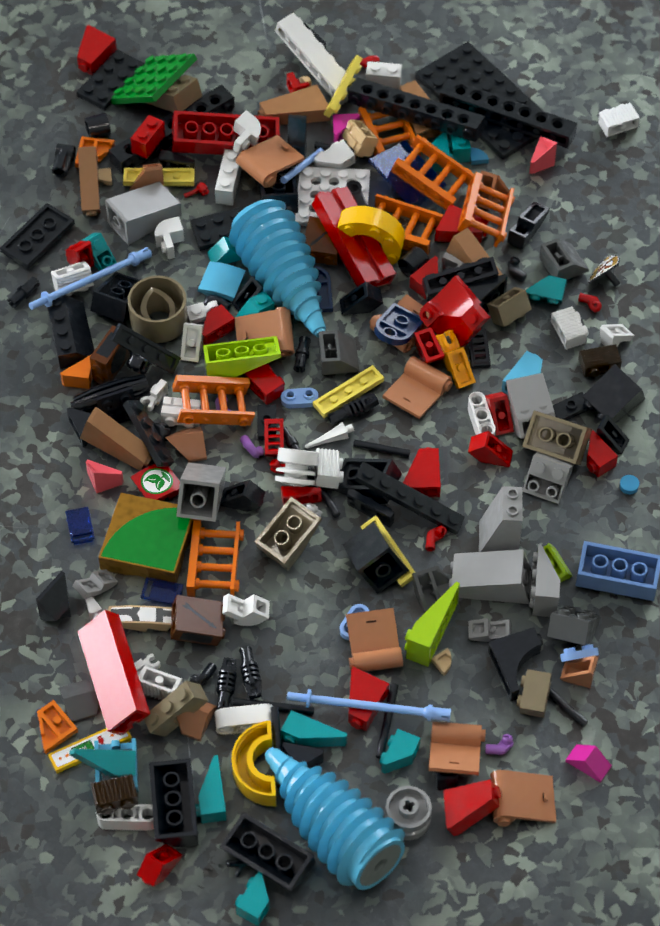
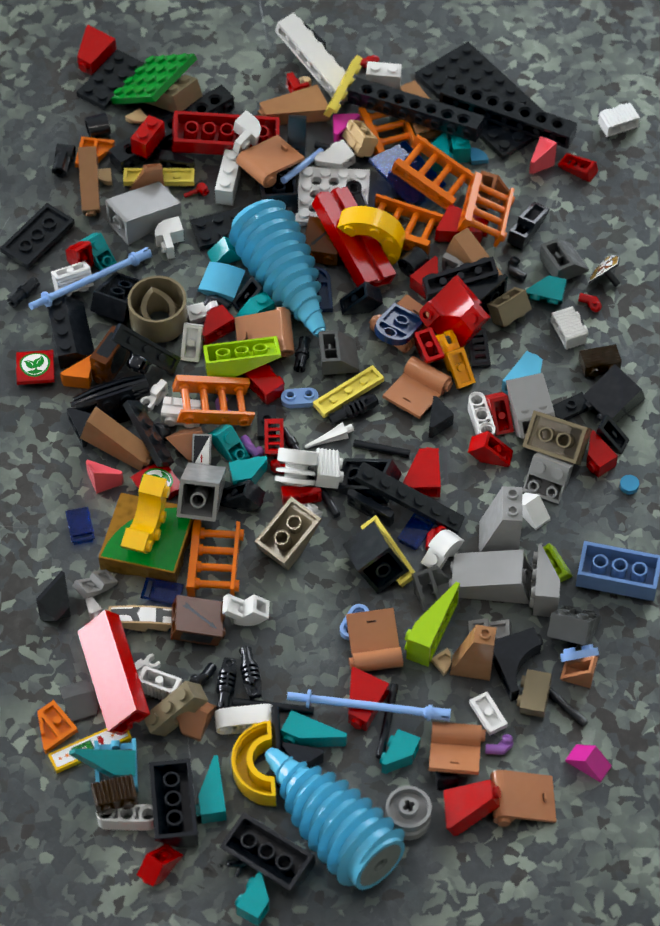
white slope [600,324,634,347] -> none
none -> slope [16,350,55,385]
none -> yellow brick [120,474,170,554]
none -> tan tile [125,108,147,124]
none -> slope [192,434,212,465]
none -> teal slope [209,424,250,462]
none -> teal slope [229,456,268,485]
none -> clear blue piece [397,513,434,551]
none -> white brick [421,530,464,569]
none -> black slope [428,396,454,438]
none -> medium nougat slope [450,625,497,681]
none -> white plate [469,692,508,736]
none -> white slope [522,492,551,530]
none -> red slope [558,153,598,182]

